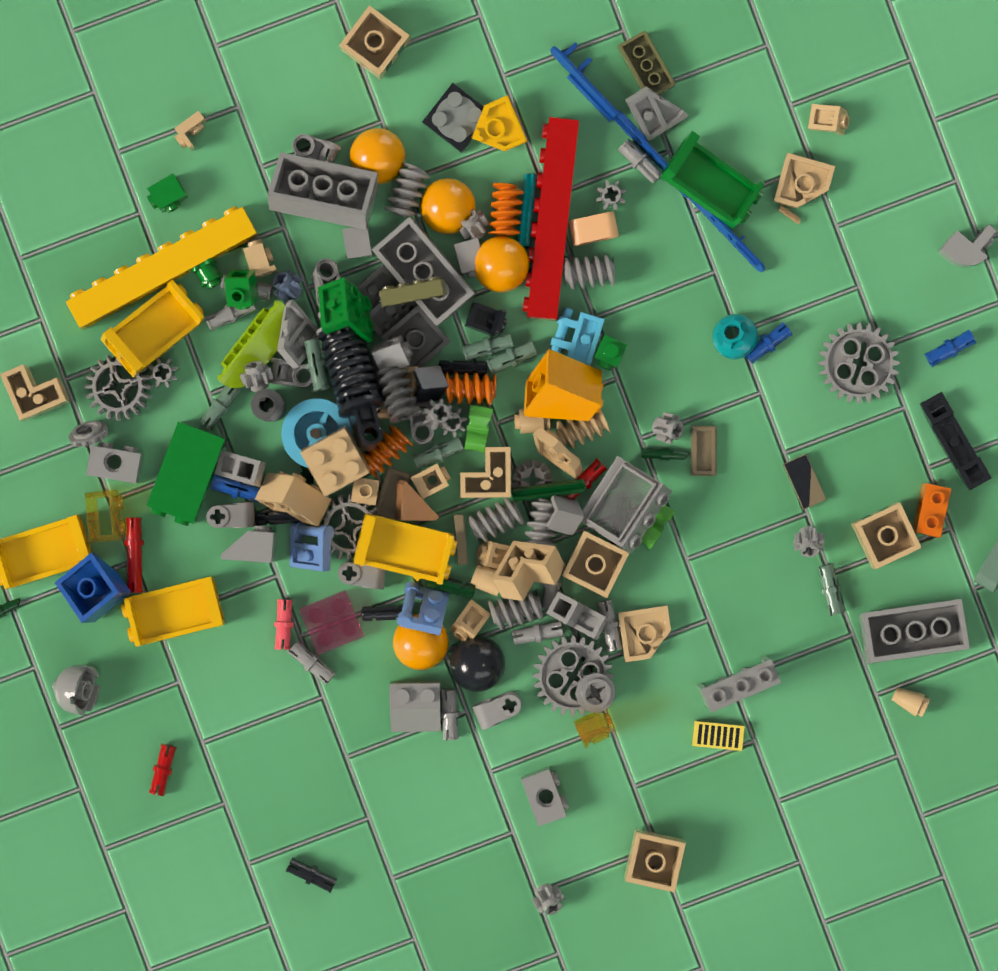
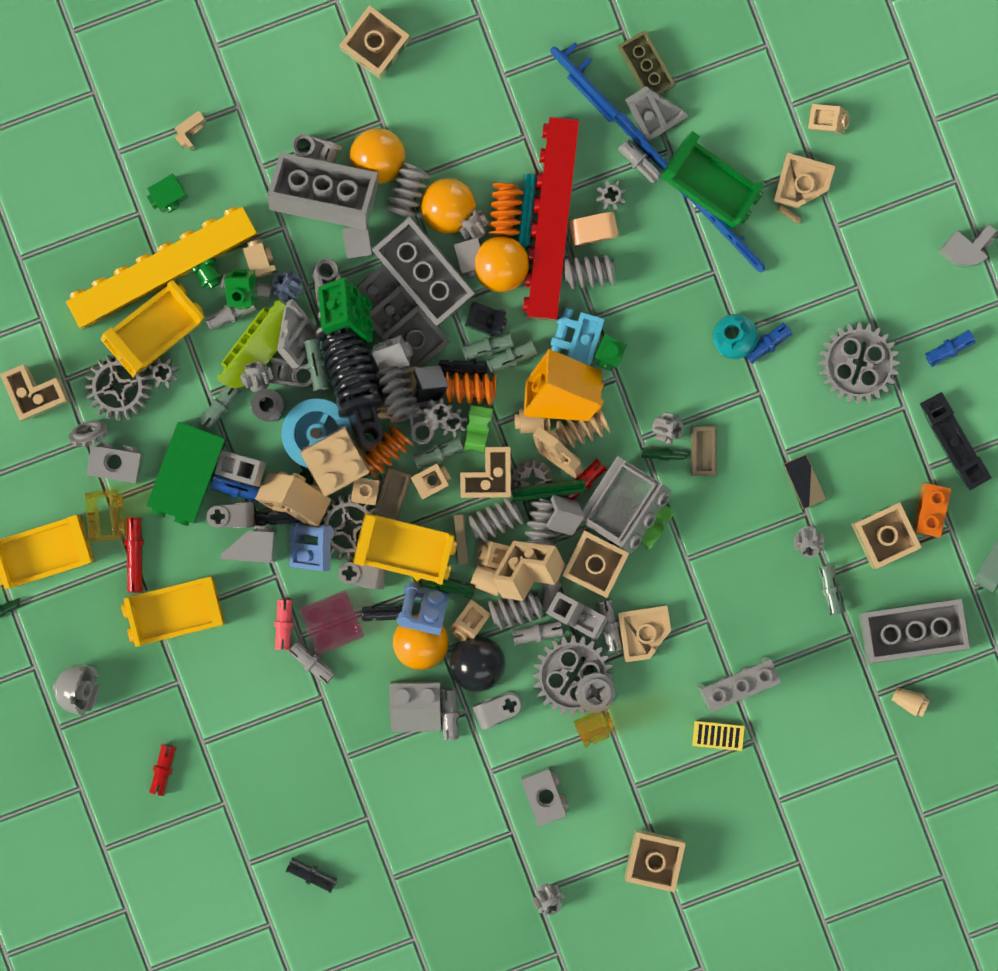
blue slope [55,552,131,623] -> none
olive piece [379,277,447,307] -> none
medium nougat slope [395,480,439,521] -> none
light grey piece [422,83,484,154] -> none
yellow plate [472,95,527,151] -> none

